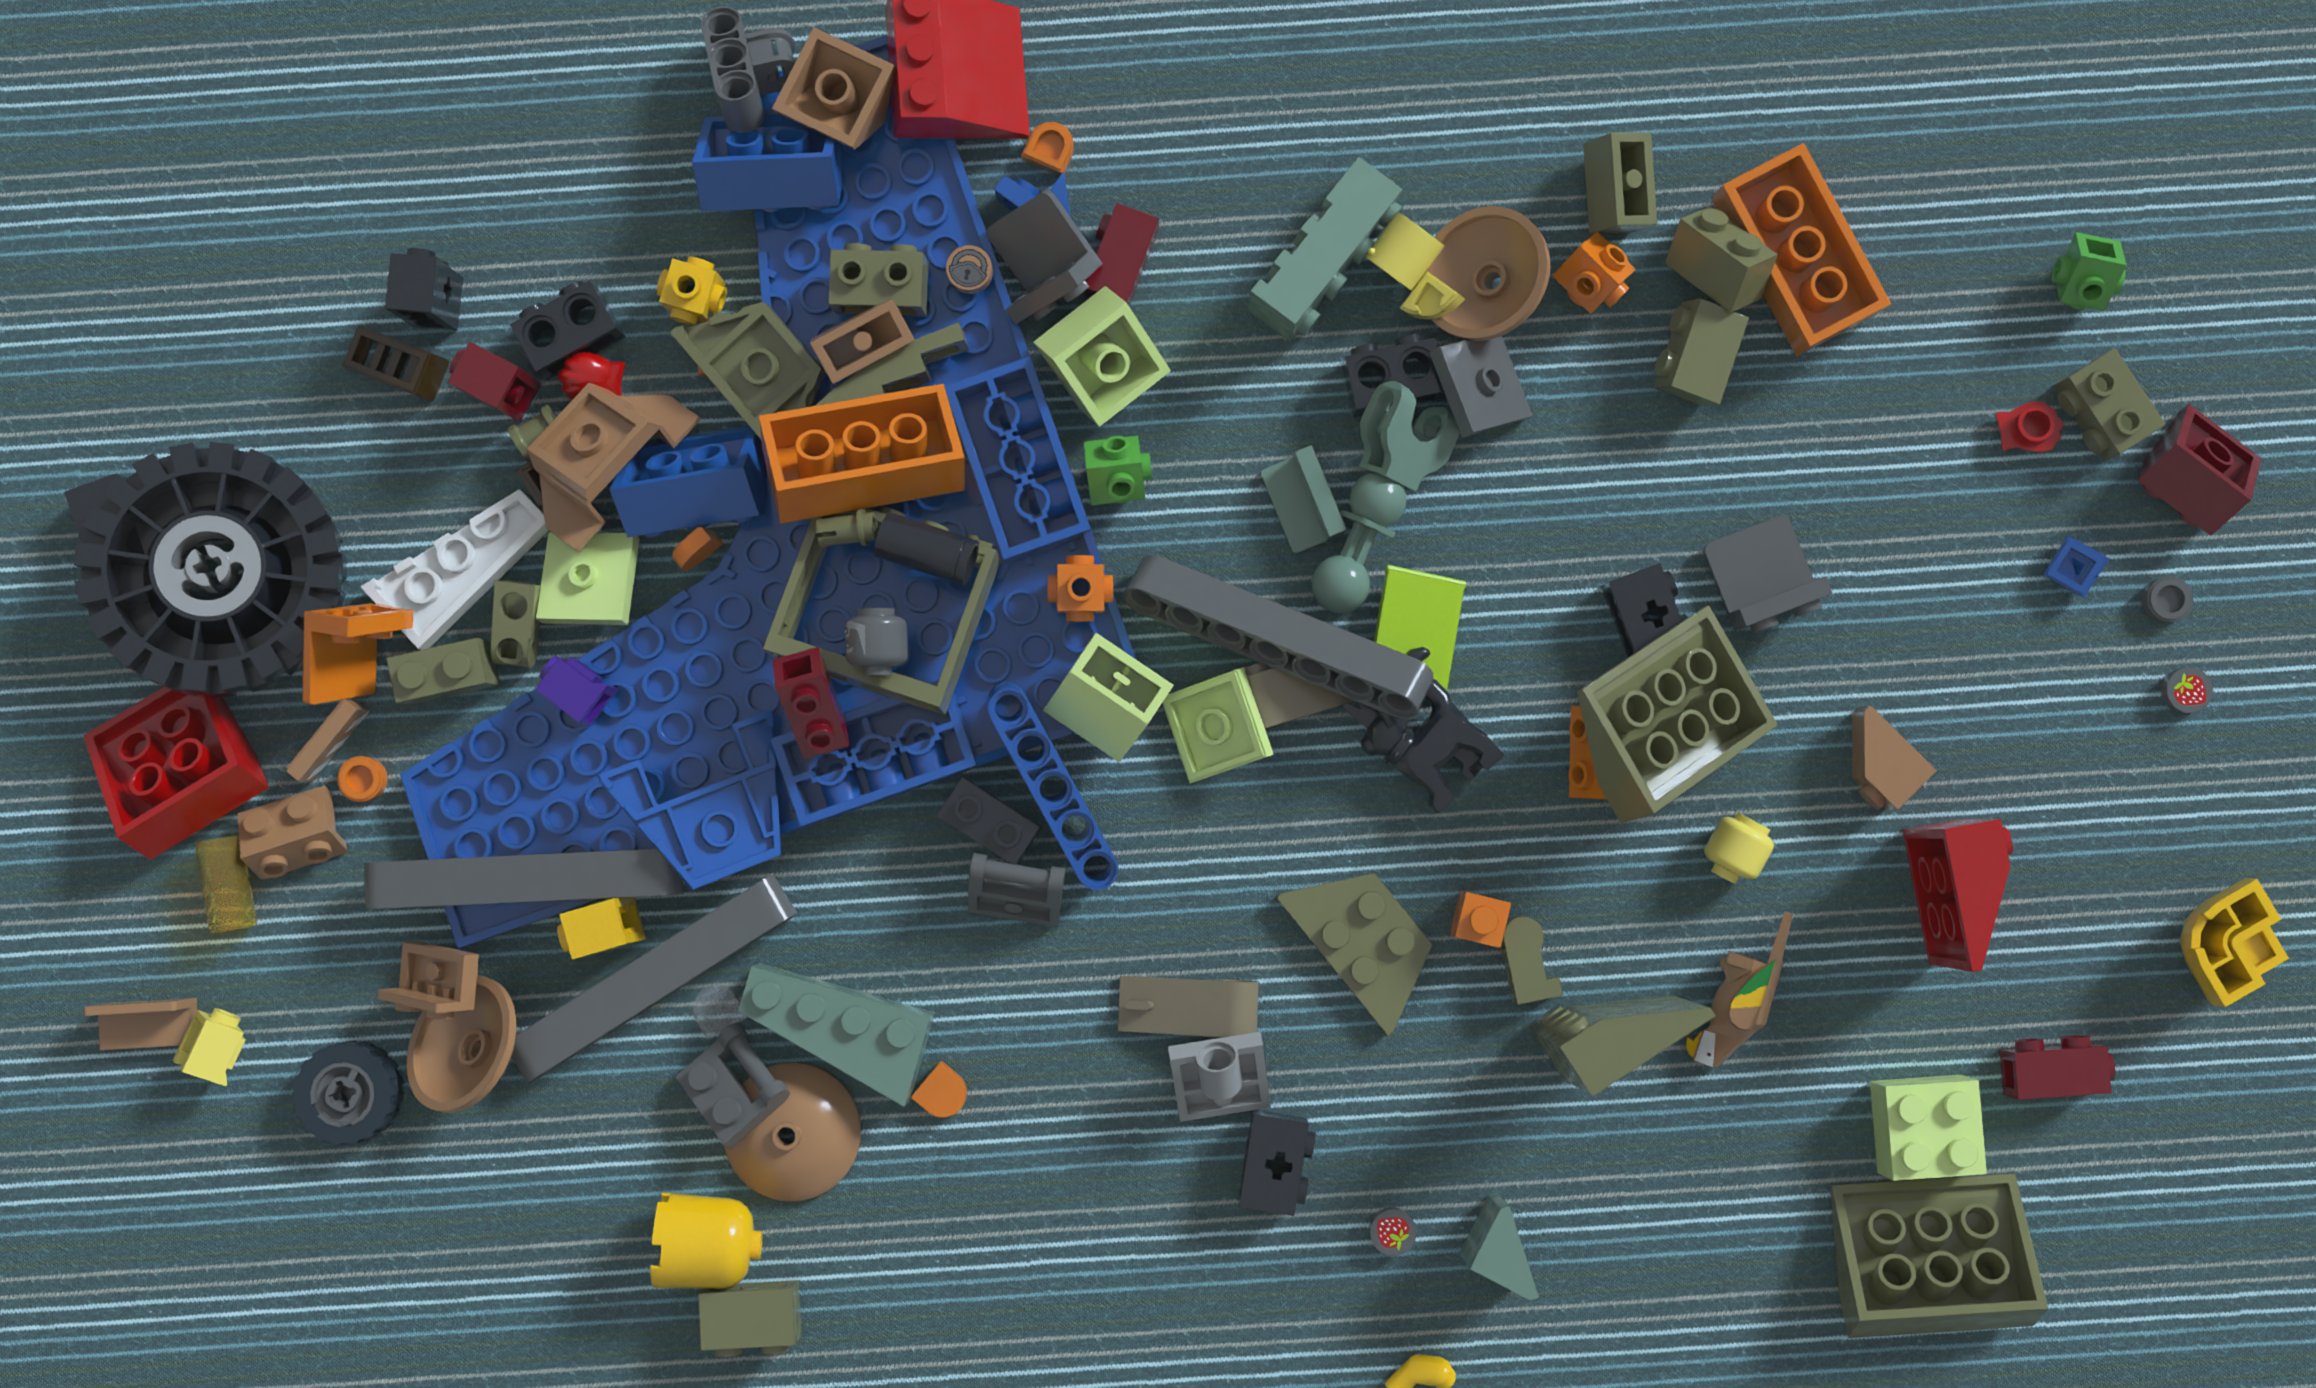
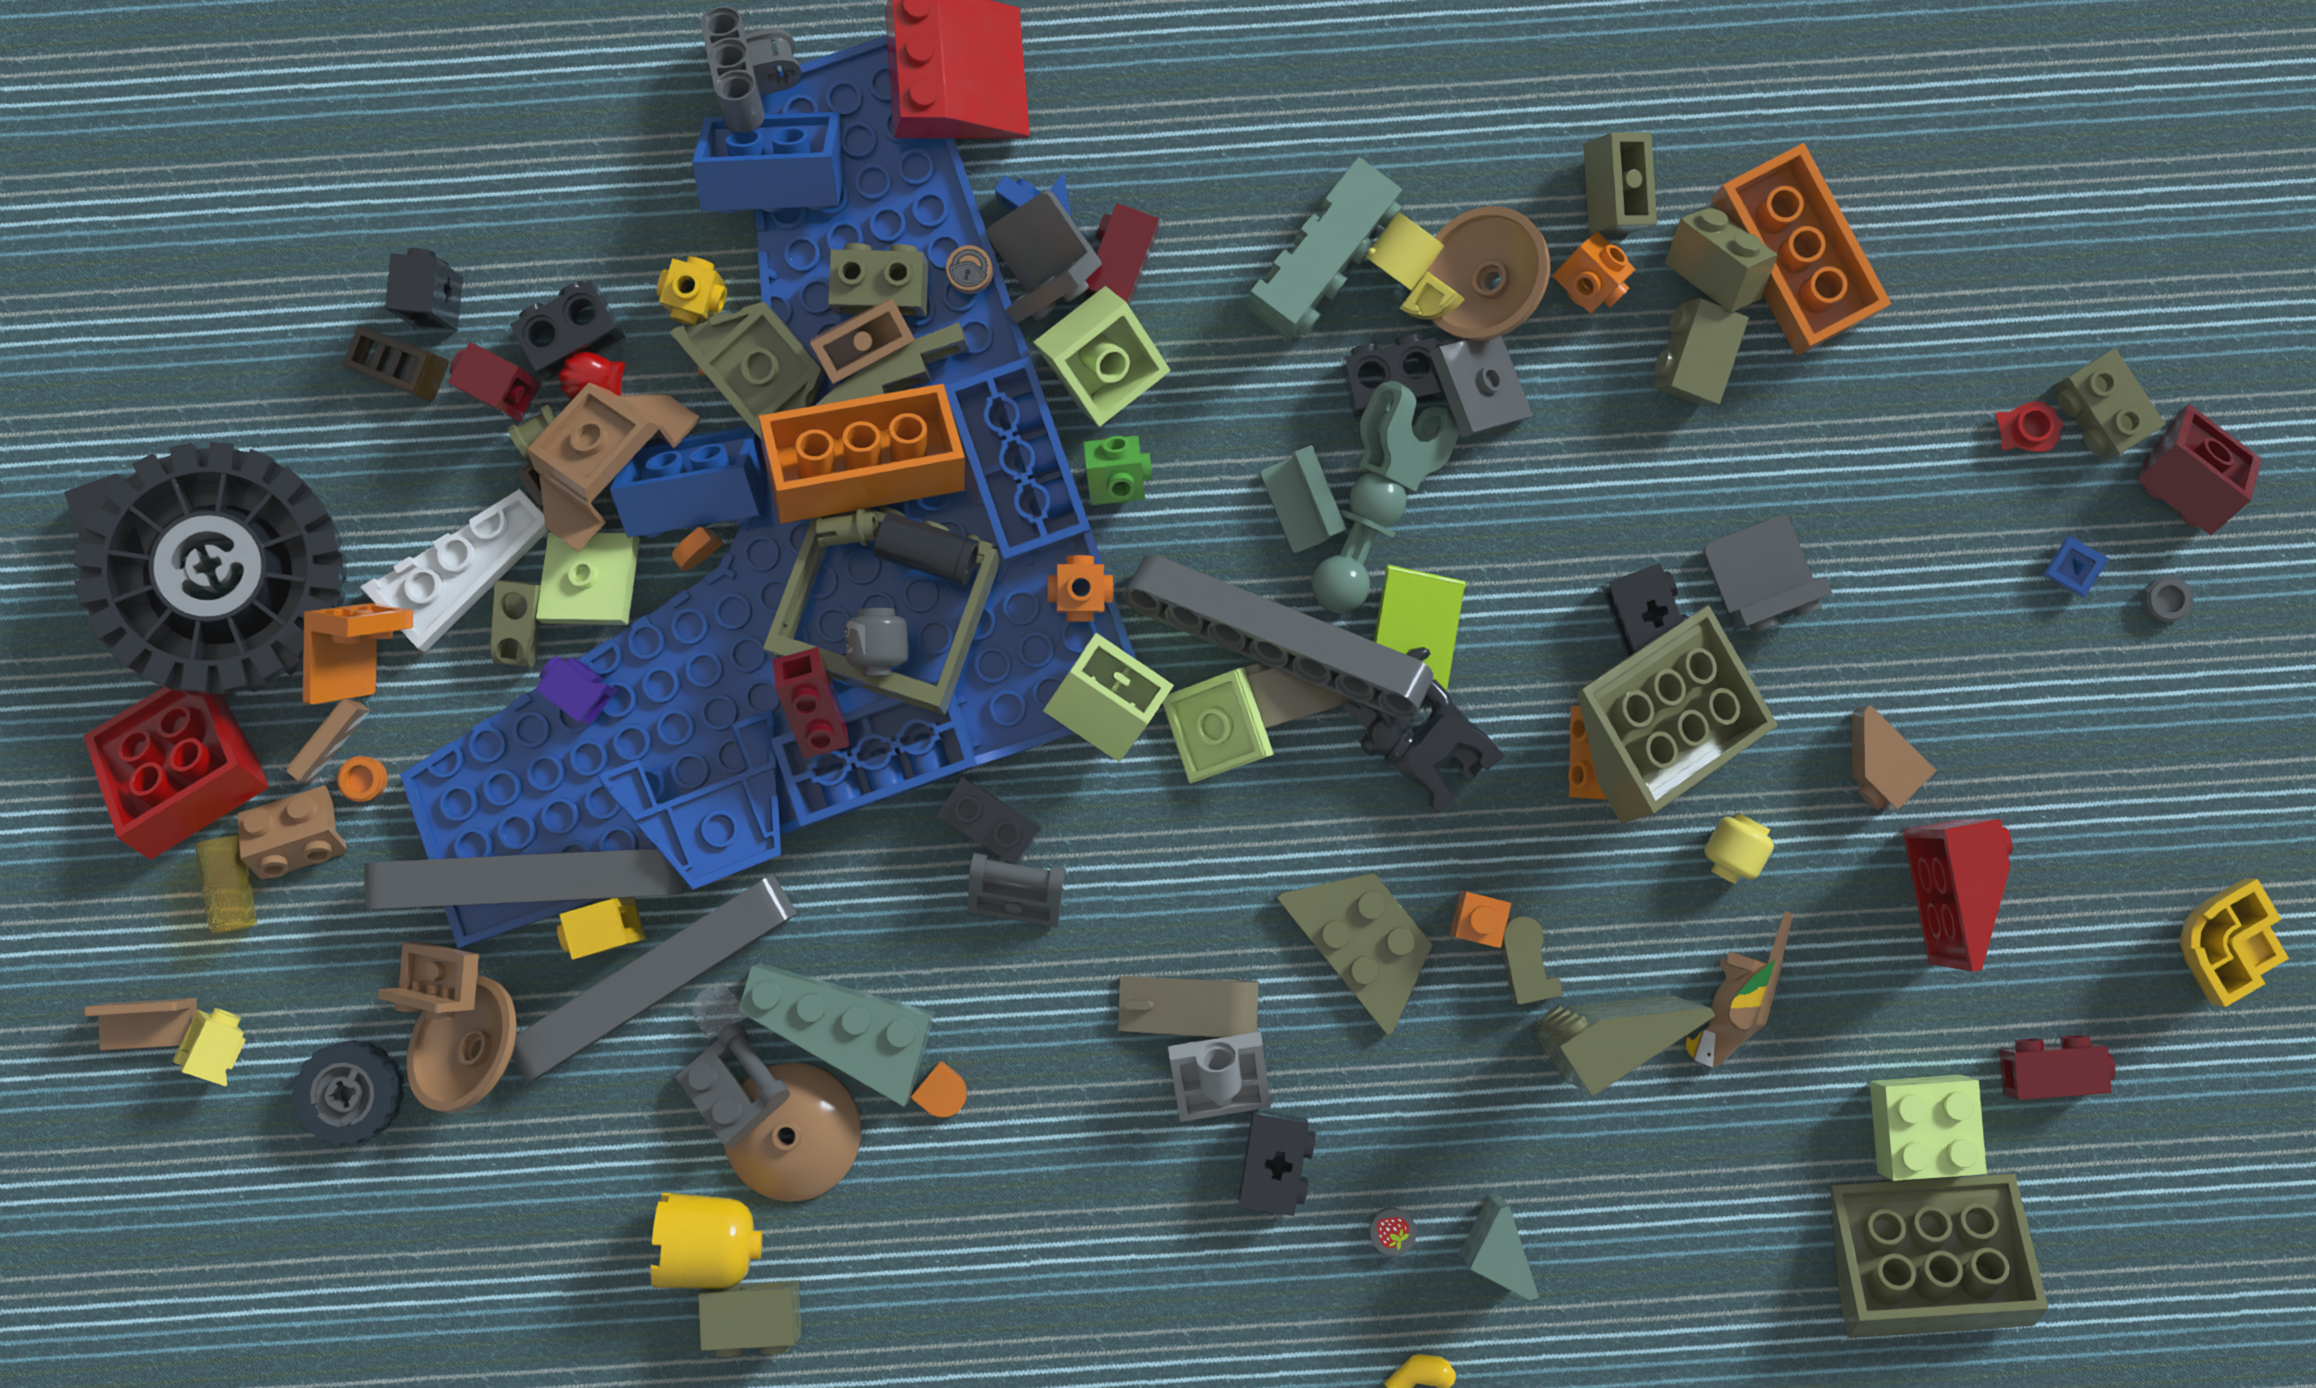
olive brick [386,638,501,706] -> none
medium nougat slope [772,27,896,150] -> none
blue beam [986,682,1118,890] -> none
orange tile [1021,122,1074,176] -> none
bright green brick [2052,232,2127,311] -> none
tile [2161,667,2213,714] -> none

